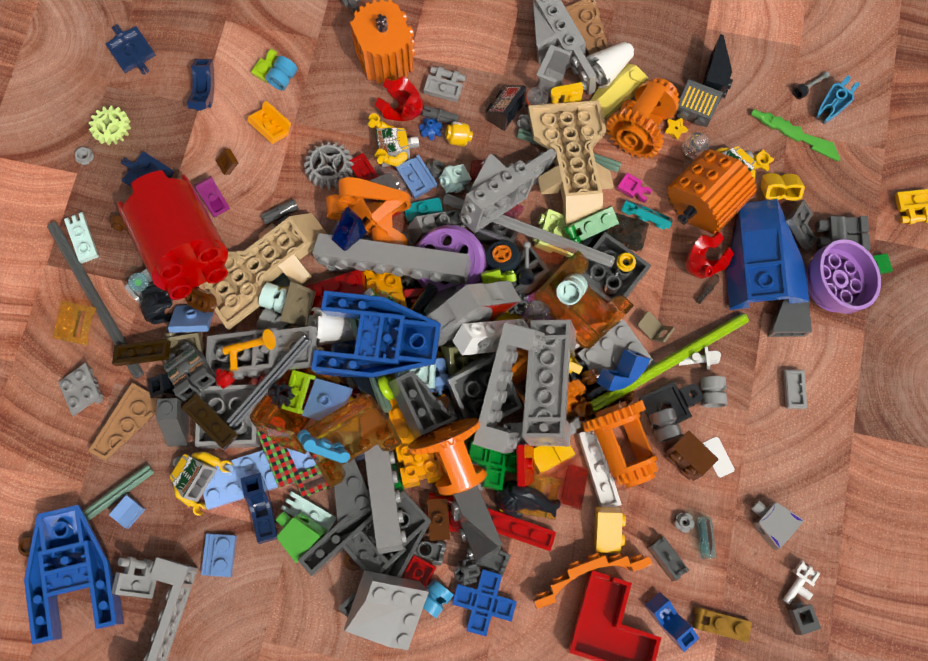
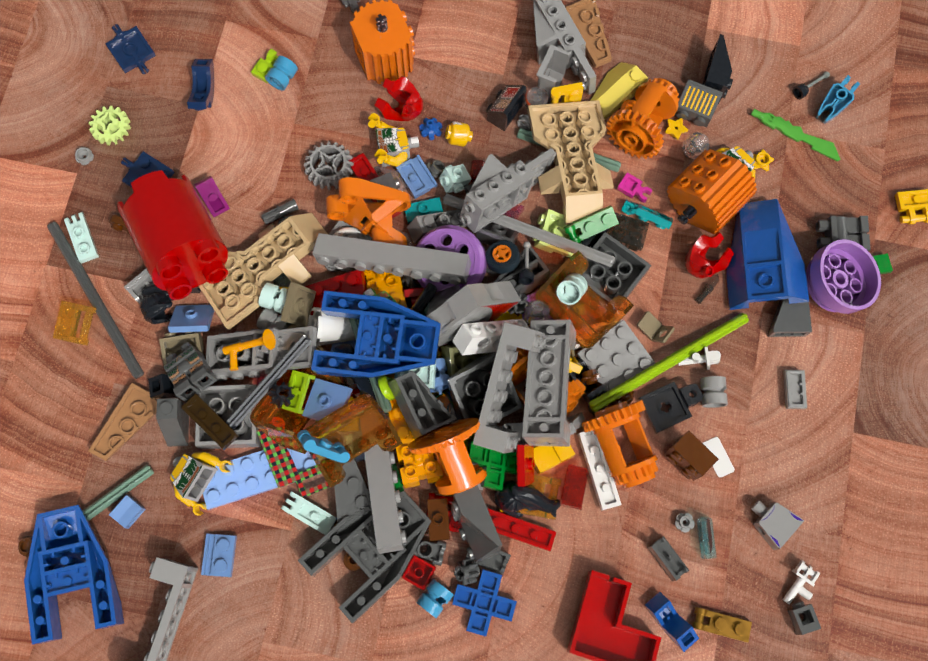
light grey hinge [58,363,104,416] -> none
light grey plate [111,557,157,599] -> none
dark brown plate [112,338,171,366] -> none
clear light blue tile [128,273,148,292] -> none
reddish brown plate [186,288,217,313] -> none
red plate [215,368,236,389] -> none
reddish brown plate [216,149,239,175] -> none
dark blue arch [240,473,278,544] -> none
light orange bracket [247,101,291,144] -> none
bright green torso [276,512,327,563] -> none
clear blue slope [332,207,367,251] -> none
light grey slope [344,570,429,650] -> none
dark grey axle [422,105,459,124] -> none
light grey plate [423,66,466,103] -> none
lime plate [481,268,517,284] -> none
orange piece [532,552,653,609] -> none
reddish brown plate [575,397,593,421] -> none
white cone [586,42,634,89] -> none
yellow brick [594,507,626,553] -> none
blue brick [597,349,650,391] -> none
yellow plate [616,253,636,272] -> none
flat silver wheel [649,408,683,443] -> none
yellow brick [760,173,805,201] -> none
dark grey plate [786,199,817,251] -> none

